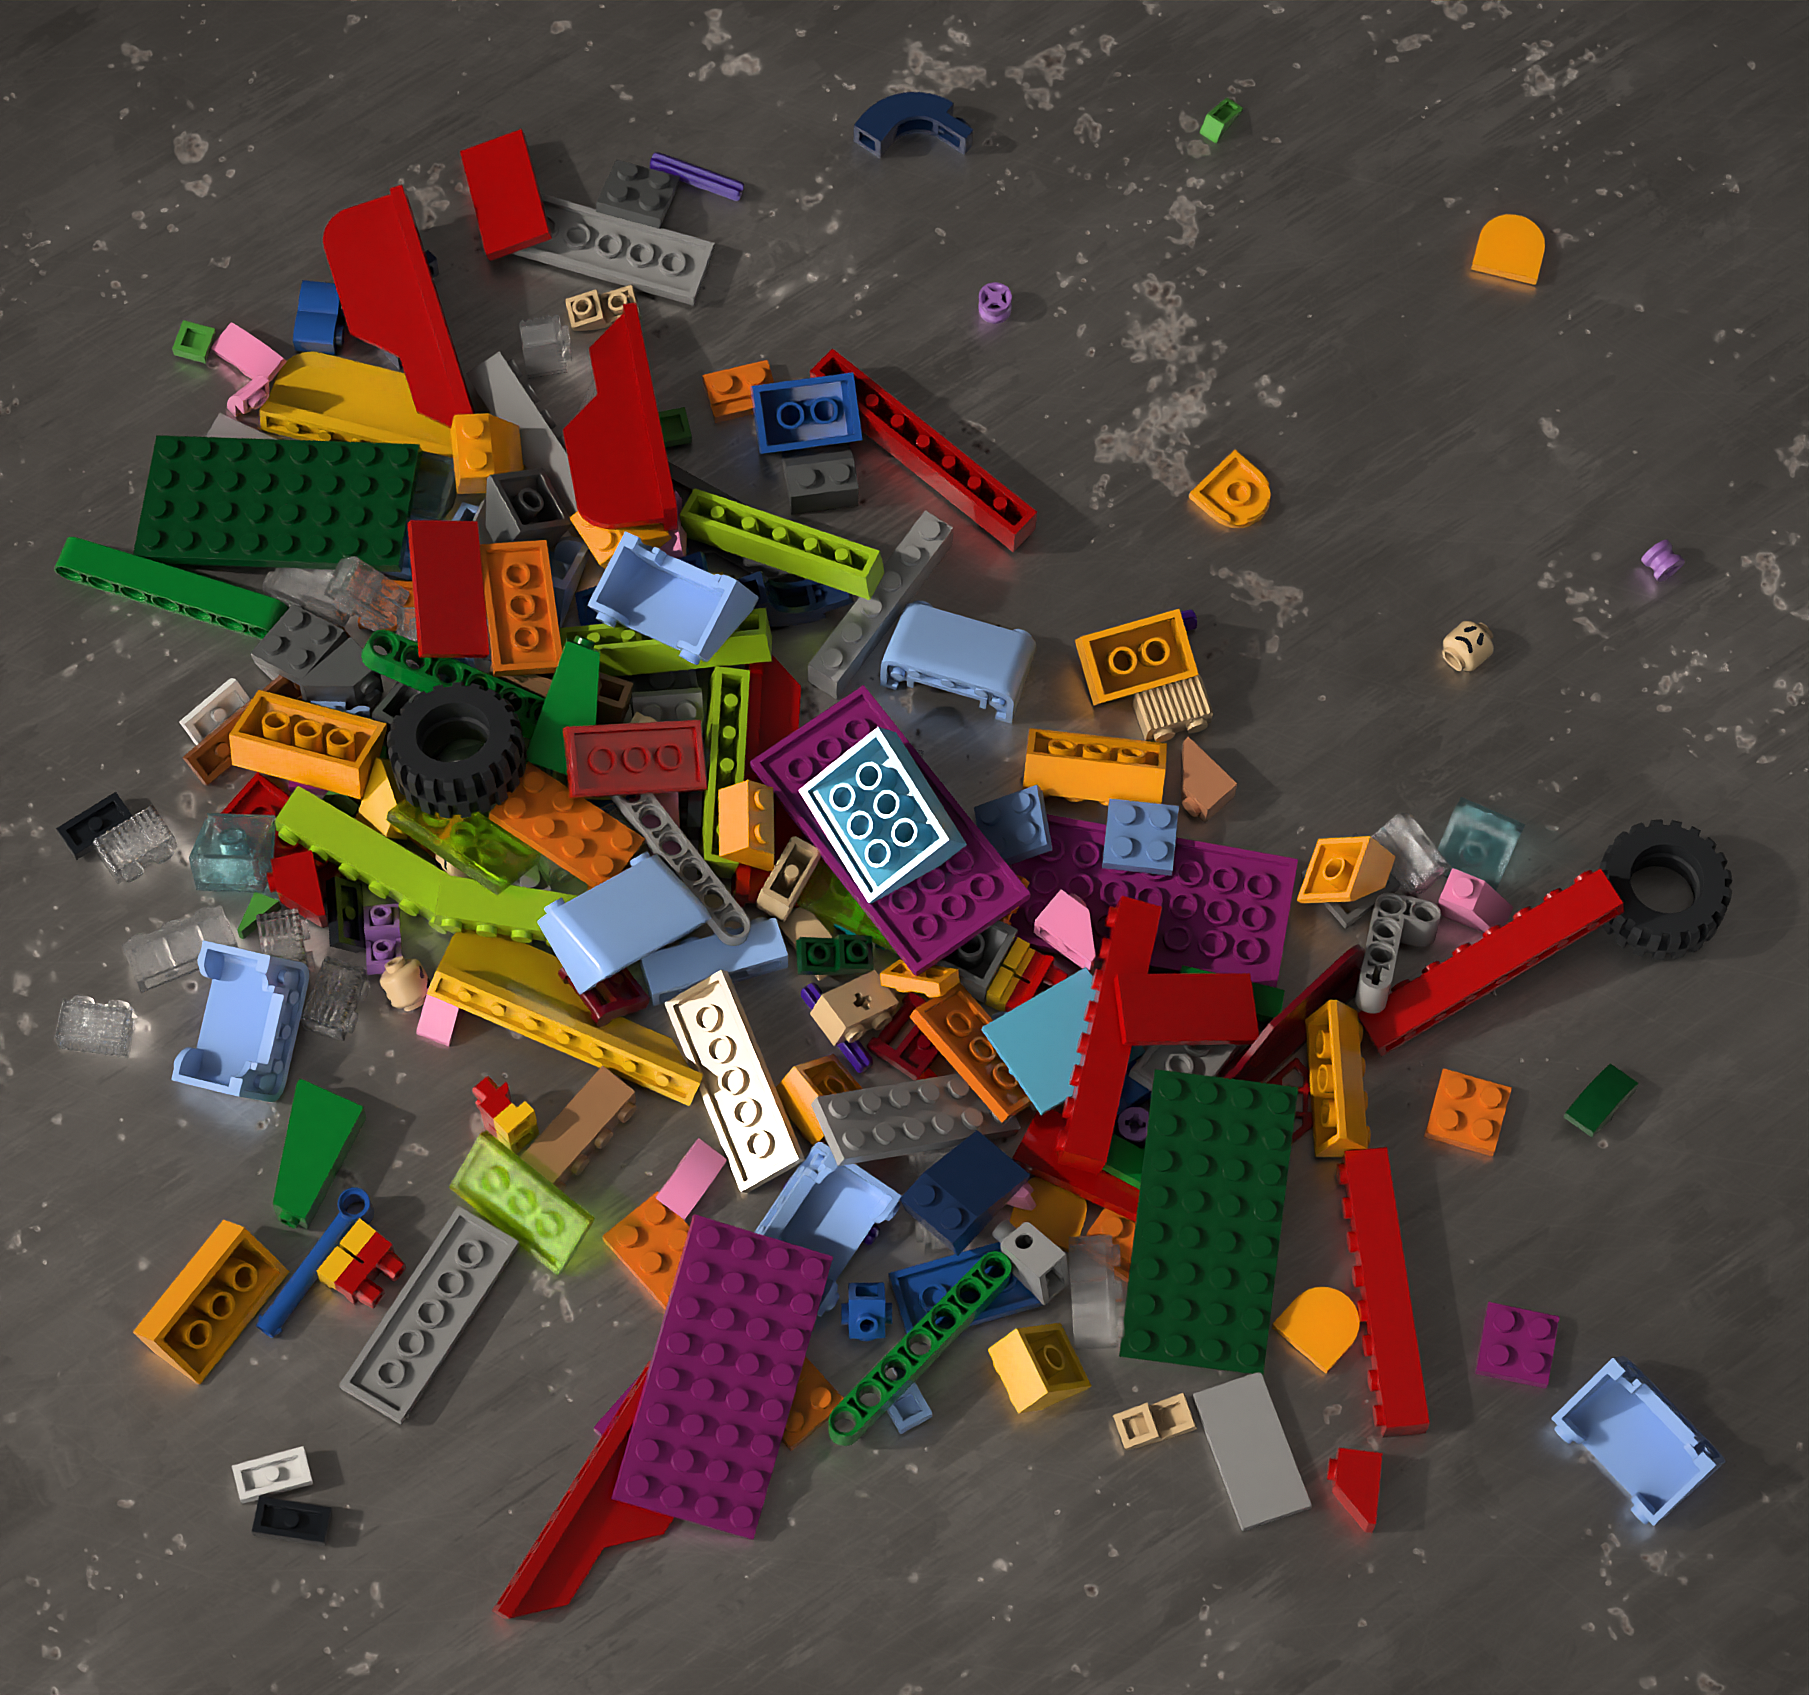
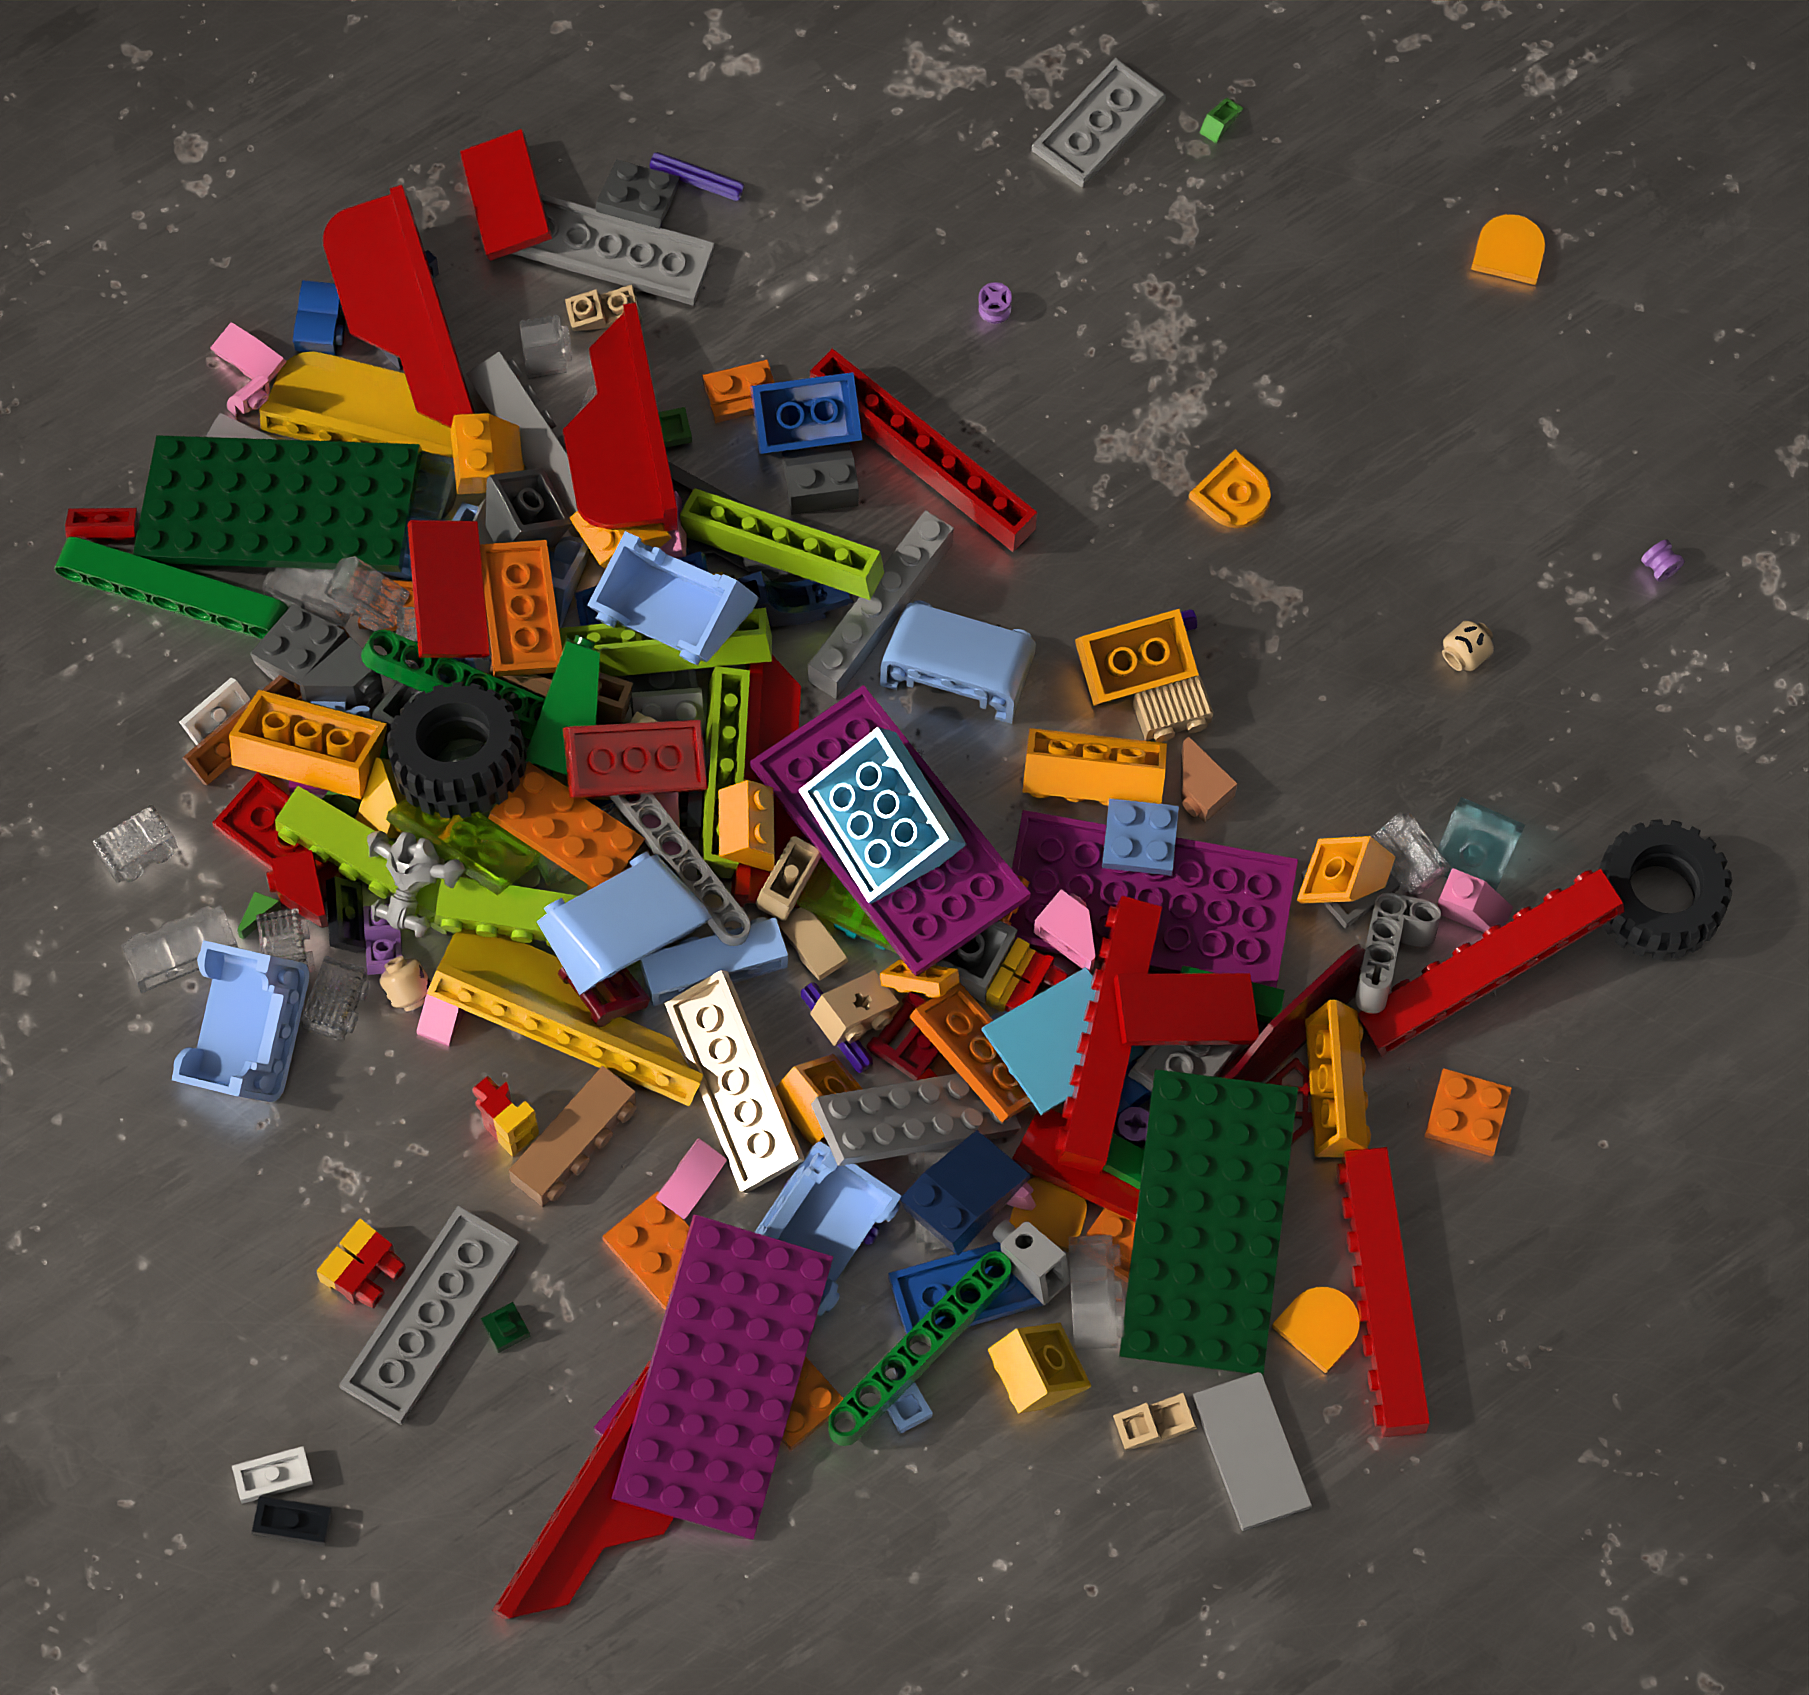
clear brick [55,995,137,1058] -> none
black plate [56,792,136,860] -> none
light orange slope [133,1219,290,1385] -> none
bright green plate [172,320,217,364] -> none
clear light blue slope [189,813,276,893] -> none
blue piece [256,1187,374,1338] -> none
green slope [273,1078,366,1229] -> none
clear neon green tile [449,1130,595,1276] -> none
dark green slope [796,934,874,975] -> none
blue brick [841,1282,892,1341] -> none
dark blue arch [853,92,973,158] -> none
medium blue plate [974,785,1052,866] -> none
red slope [1327,1448,1383,1533] -> none
magenta plate [1475,1302,1560,1389] -> none
light blue windscreen [1551,1356,1725,1526] -> none
dark green slope [1564,1063,1639,1137] -> none
none -> red plate [65,508,138,540]
none -> light grey piece [367,831,466,938]
none -> dark green tile [481,1302,530,1353]
none -> light grey tile [1032,58,1166,188]

